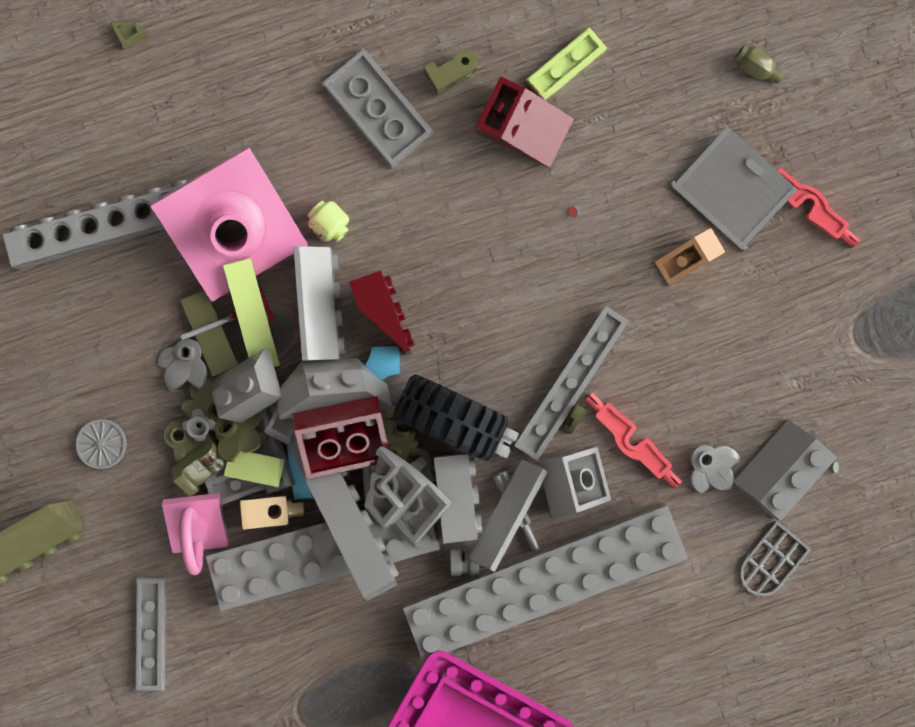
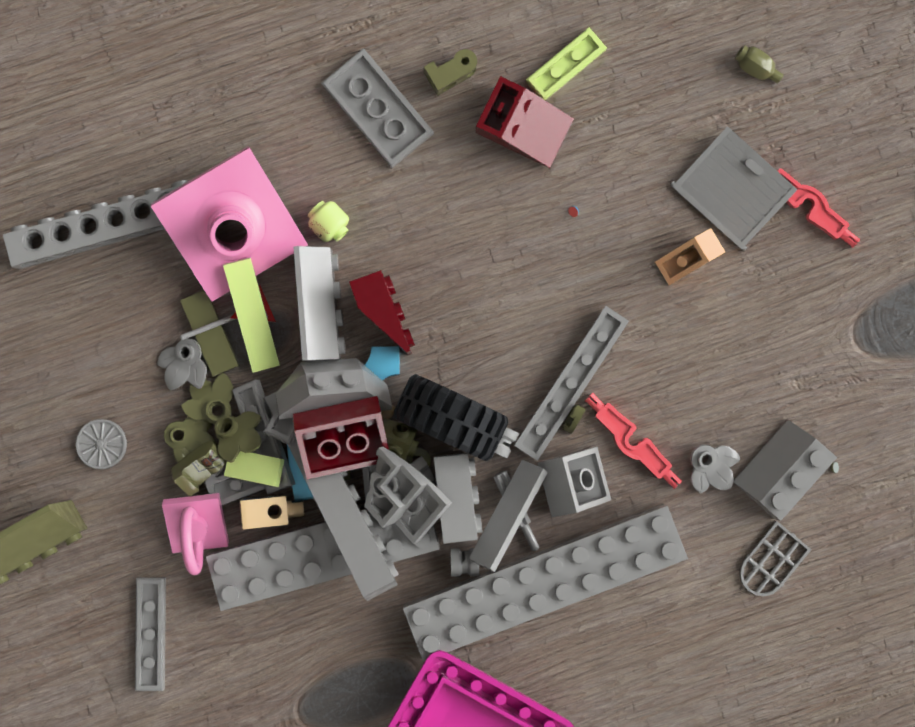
olive tile [110,20,149,50] -> none
light grey plate [182,408,216,441] -> none
light grey slope [212,348,282,423] -> none

